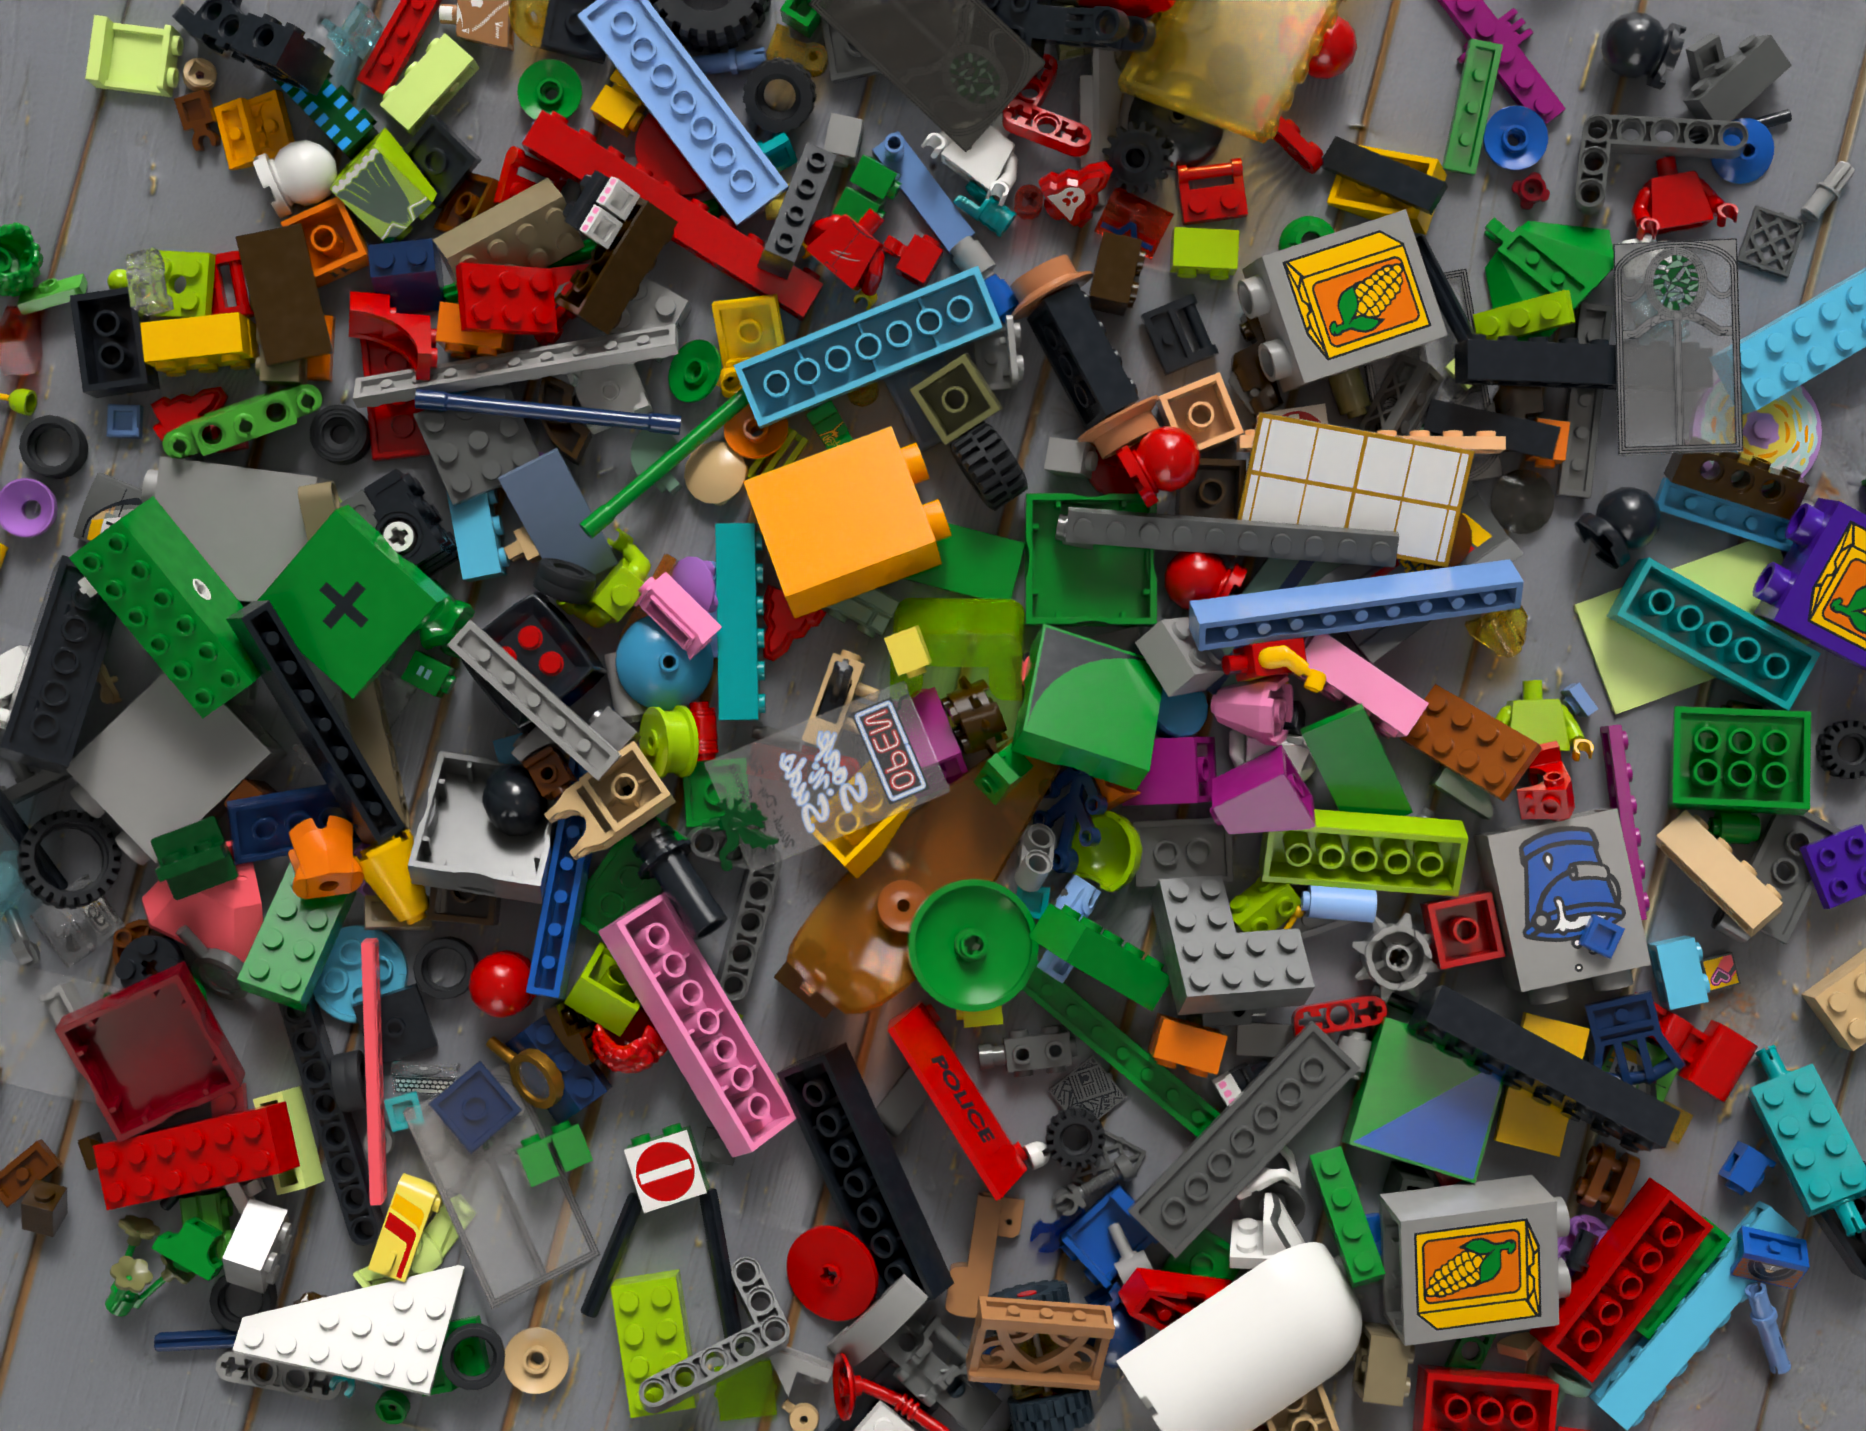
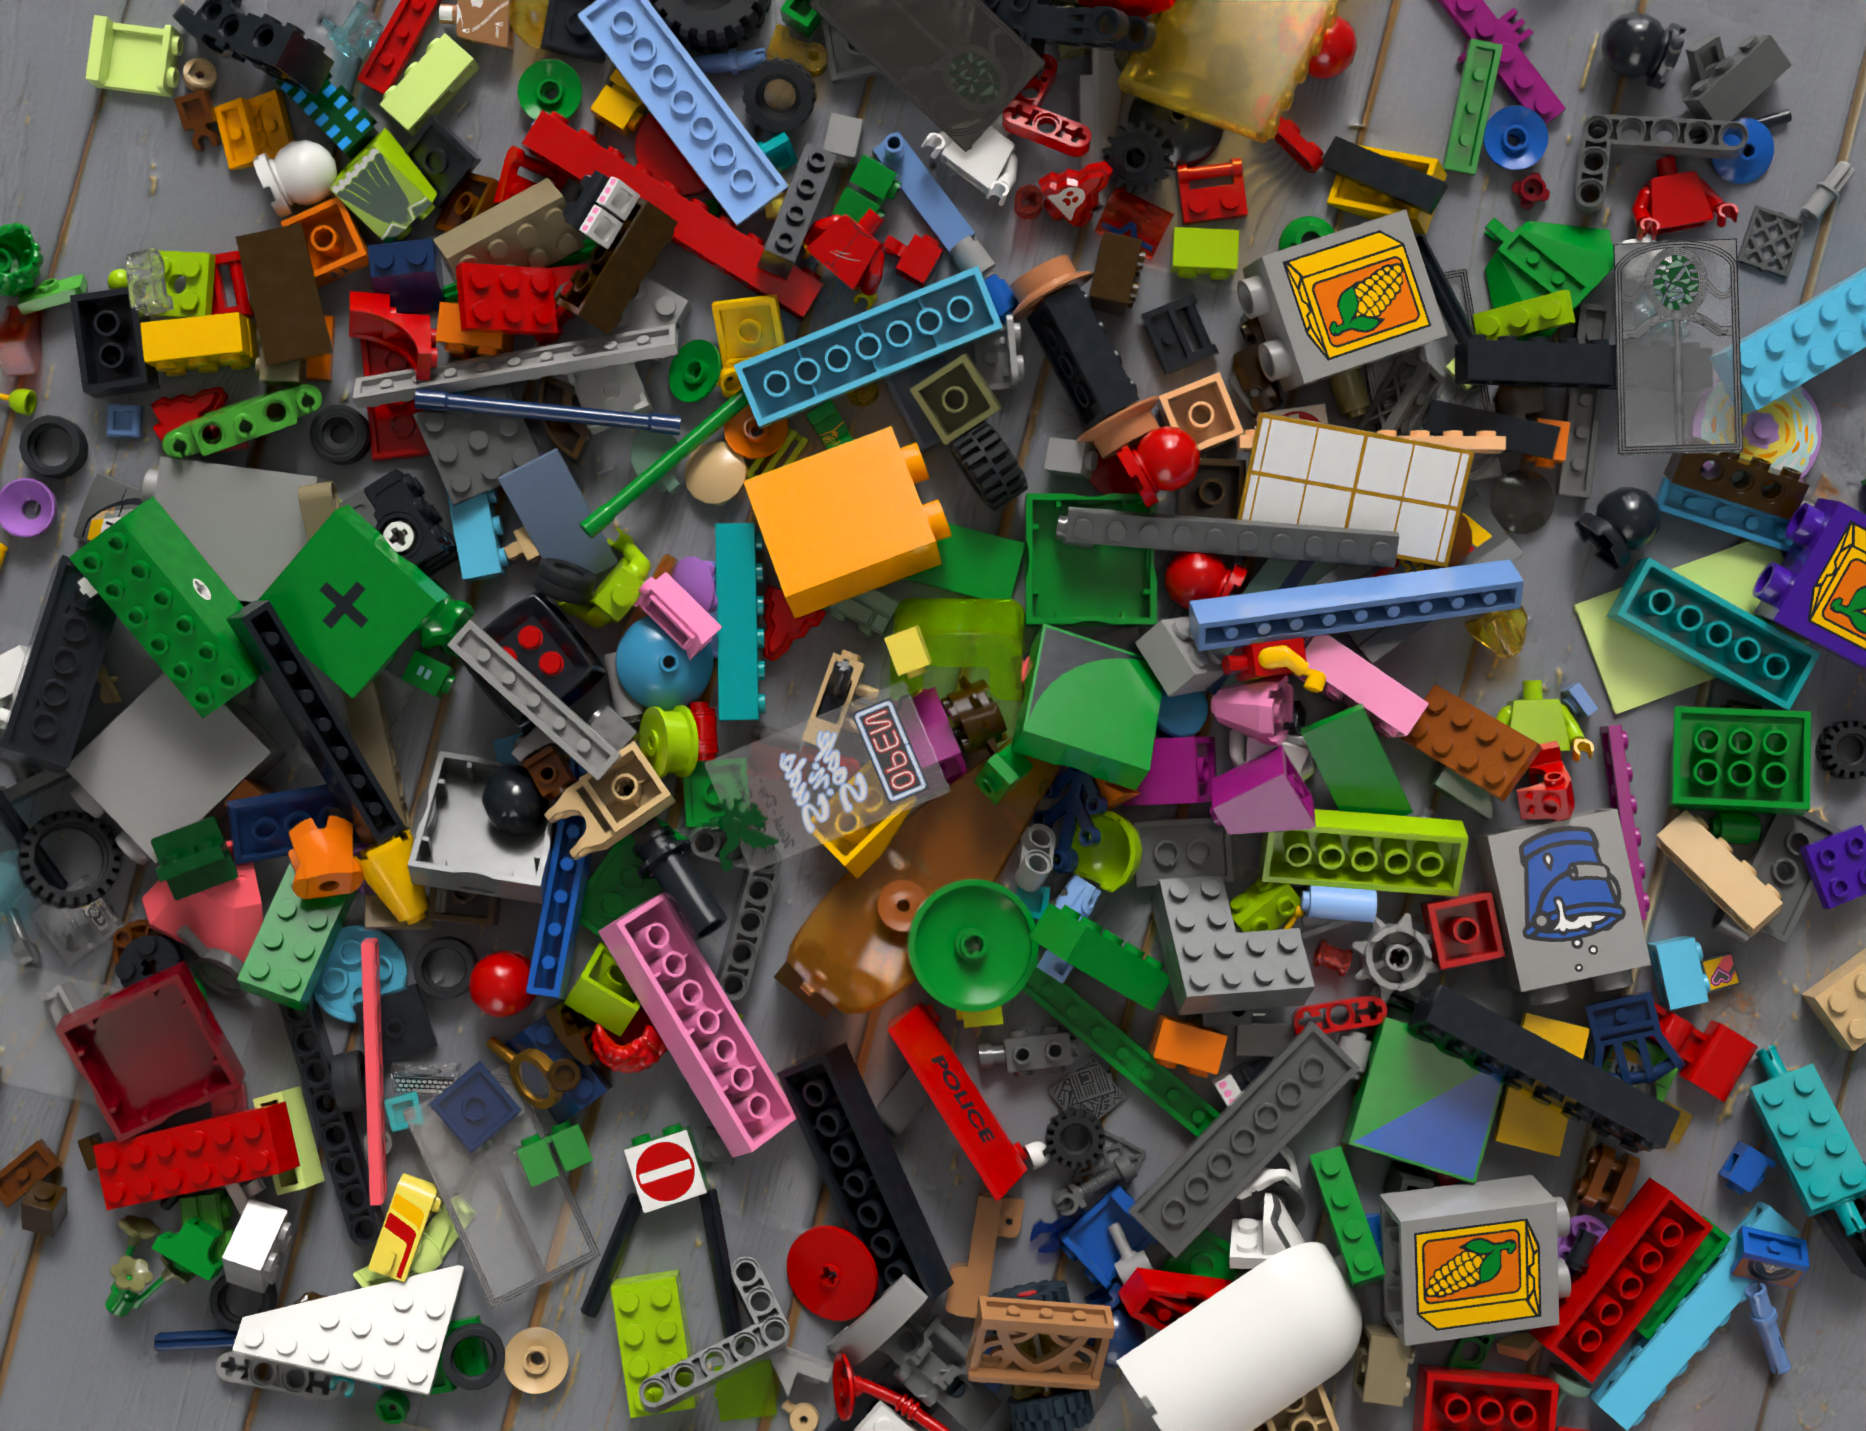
teal hinge [953,180,1017,237] -> none
blue tile [1578,914,1625,959] -> none
none -> dark brown tile [546,1058,581,1092]
none -> clear red bush [1312,939,1353,977]

